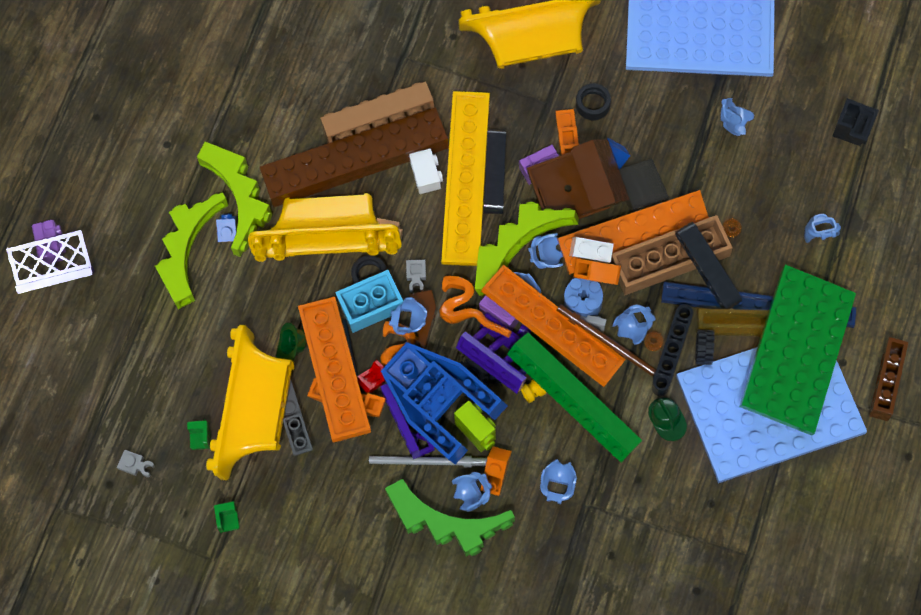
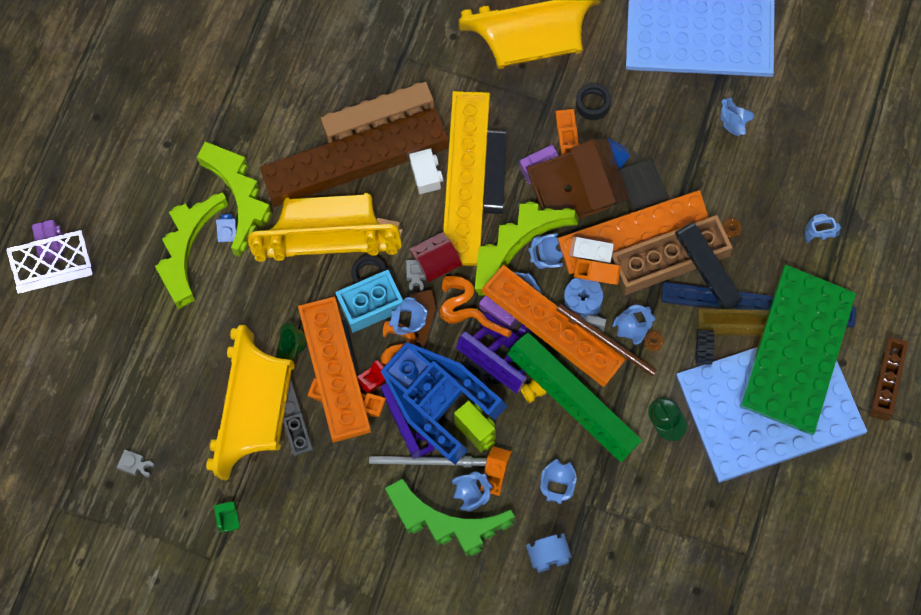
green panel [187,421,210,450] -> none
black beam [652,304,693,396] -> none
black plate [833,98,879,147] -> none
none -> dark red brick [410,232,462,282]
none -> medium blue brick [526,533,572,573]

